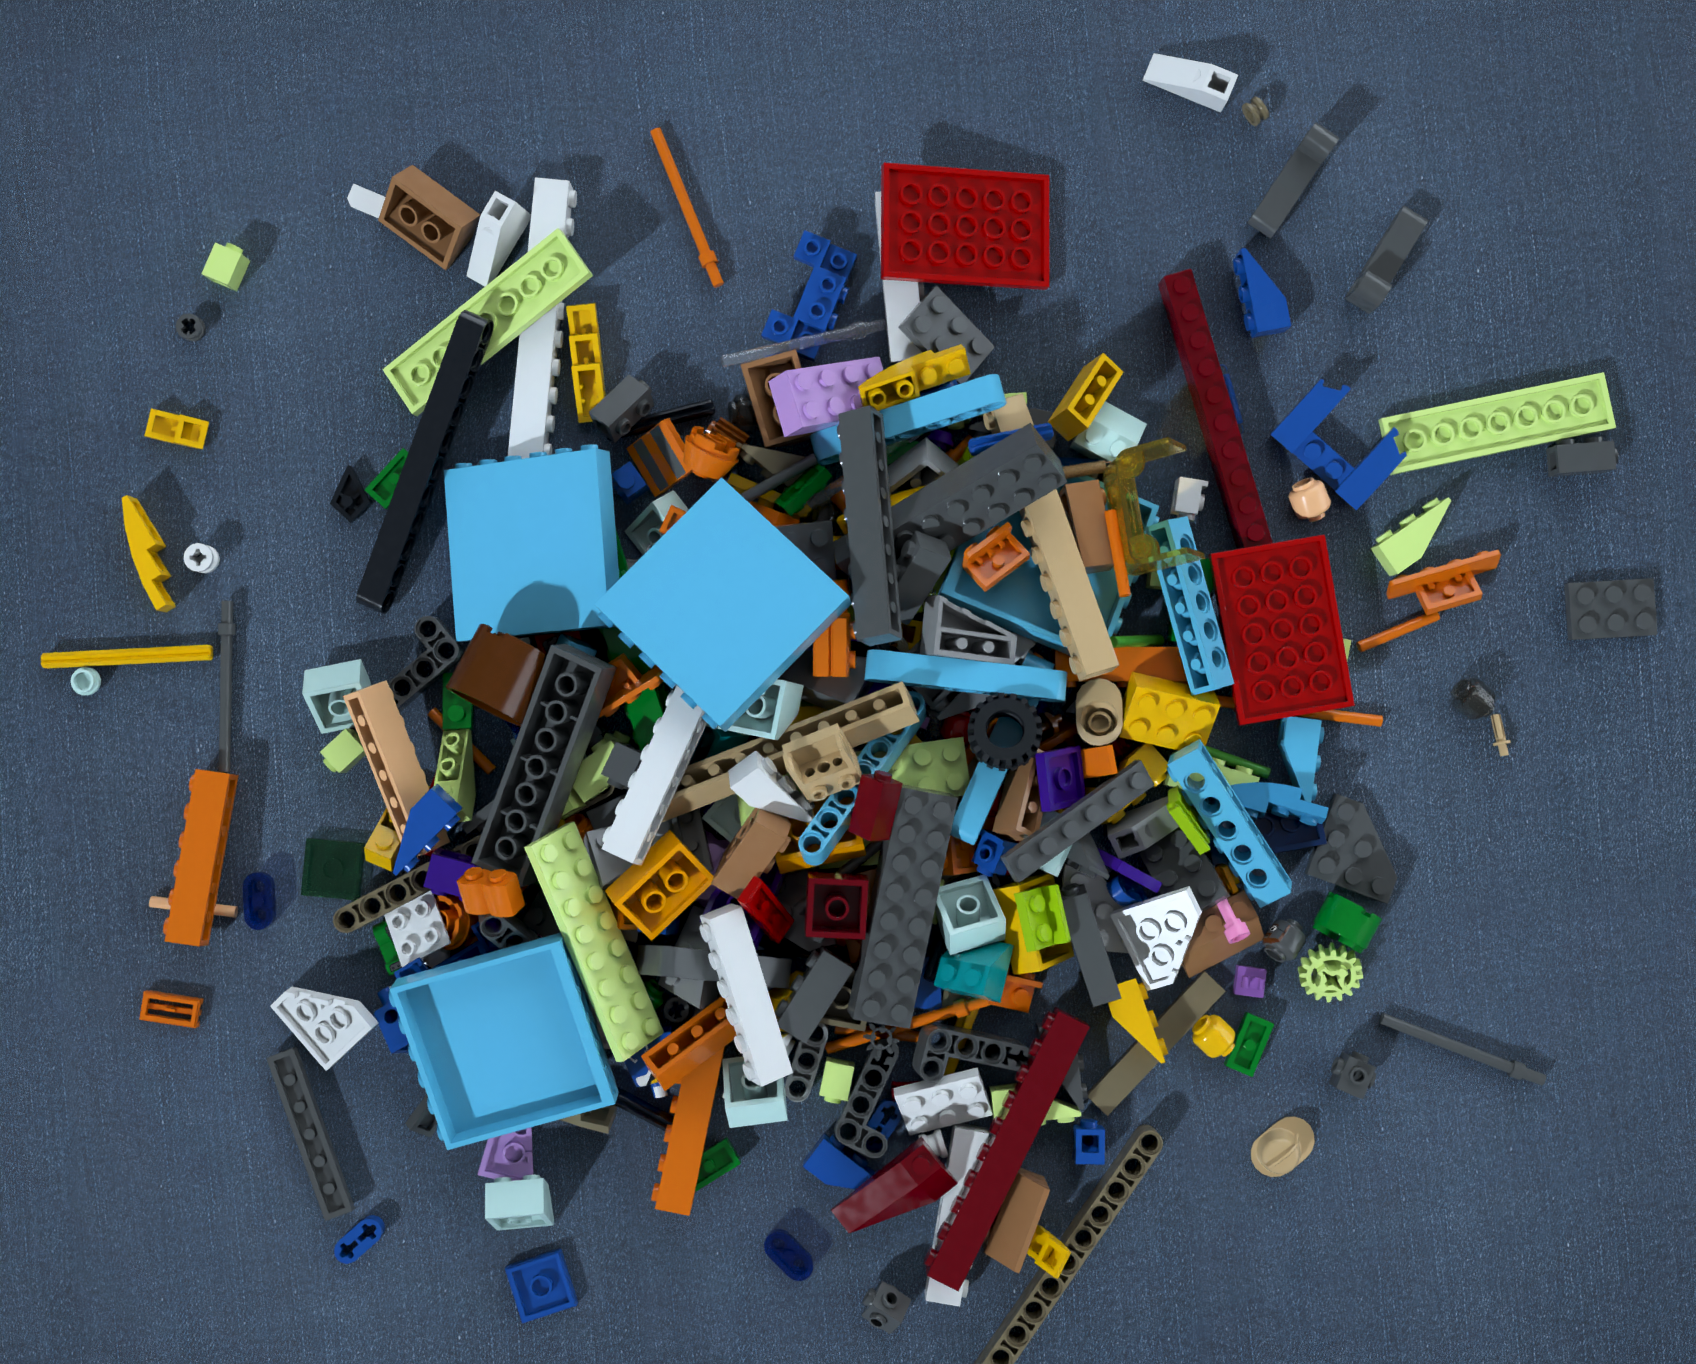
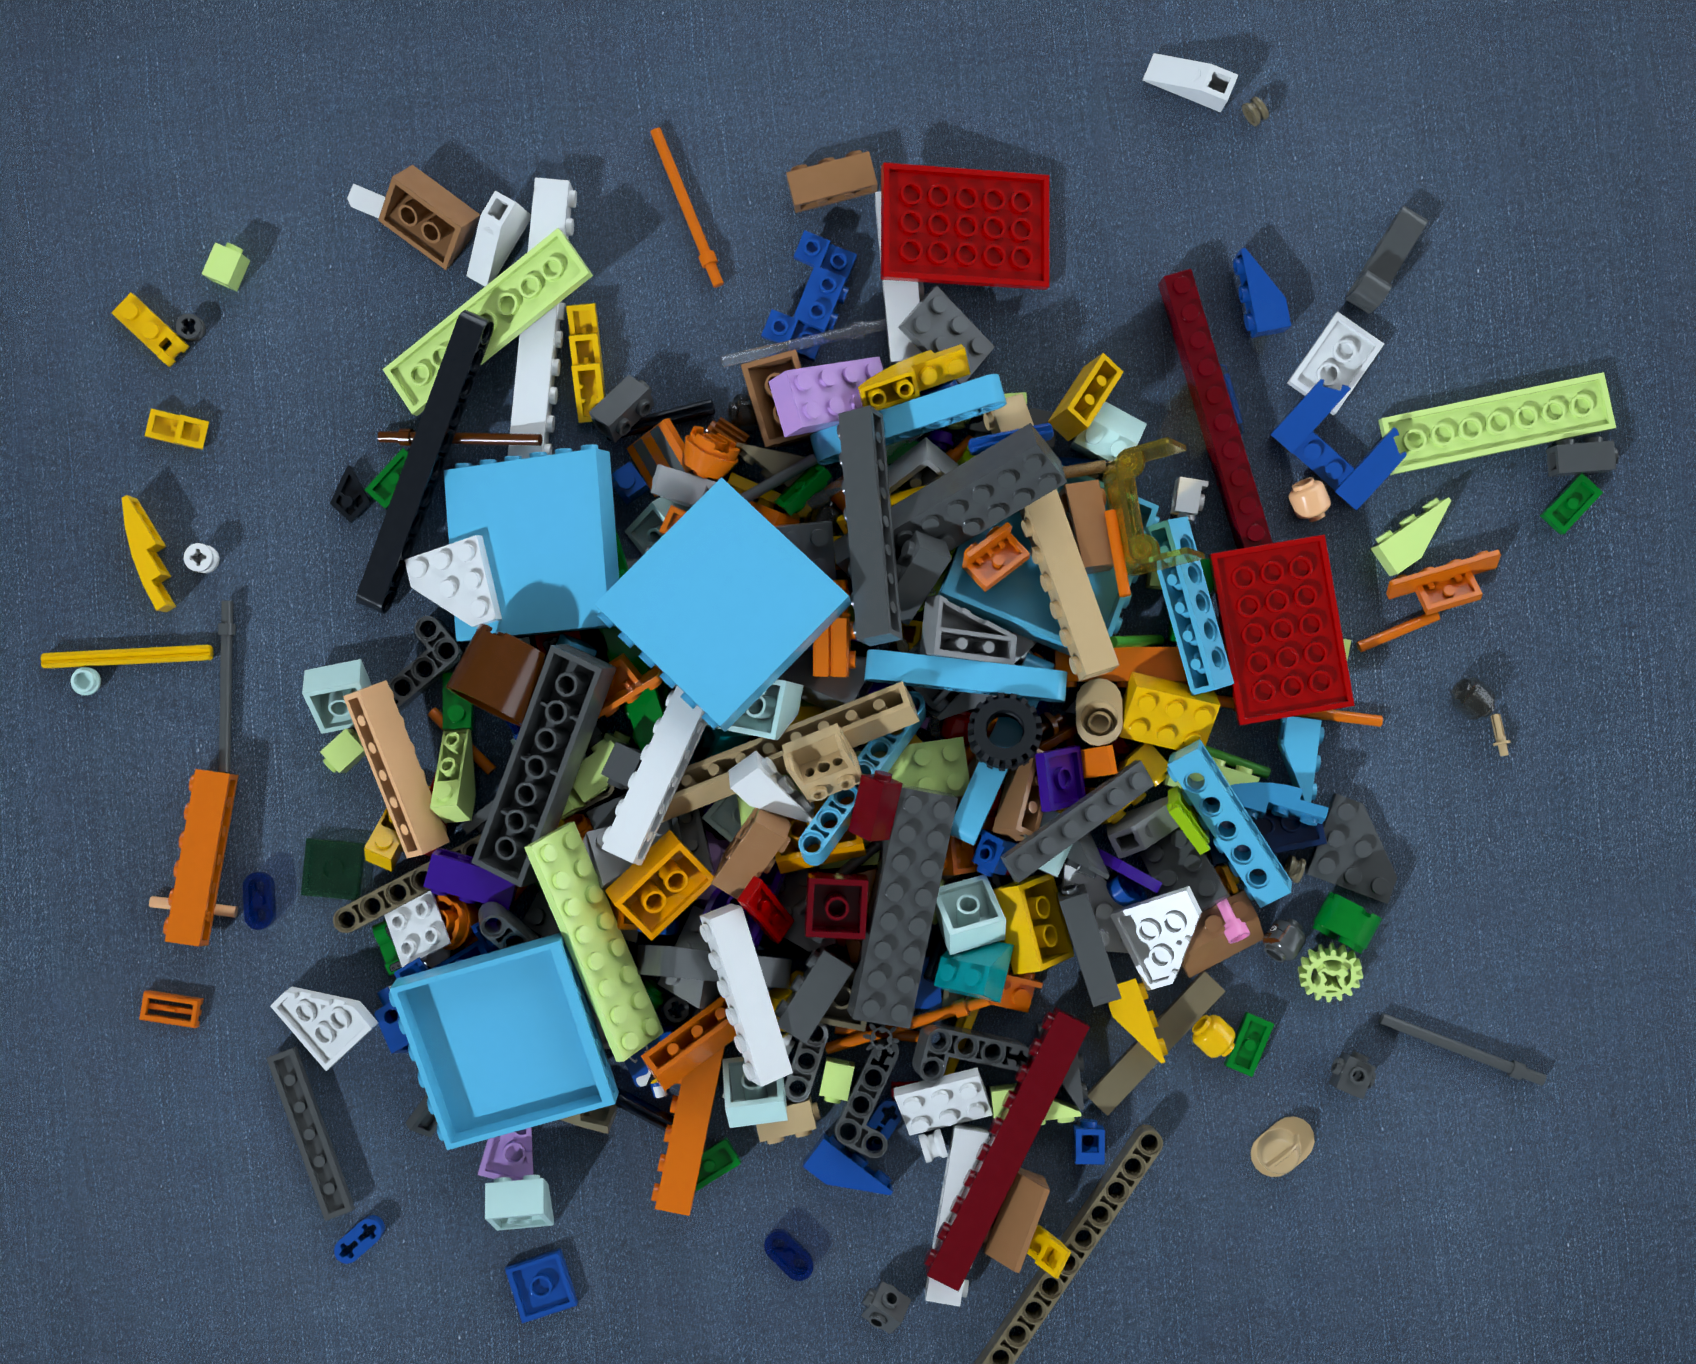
blue slope [393,784,463,876] -> none
orange brick [457,867,525,917] -> none
dark red wedge [831,1136,958,1233] -> none
lime bracket [1014,884,1071,952] -> none
medium lavender tile [1233,965,1267,998] -> none
dark grey beam [1247,122,1340,239] -> none
dark grey plate [1564,578,1658,640] -> none
none -> yellow plate [111,292,190,367]
none -> reddish brown bar [378,429,543,446]
none -> white plate [405,535,502,627]
none -> light grey slope [651,464,716,508]
none -> tan brick [756,1095,821,1144]
none -> medium nougat brick [786,150,878,213]
none -> dark tan bush [1284,855,1306,884]
none -> white plate [1287,312,1384,415]
none -> green plate [1539,473,1603,535]

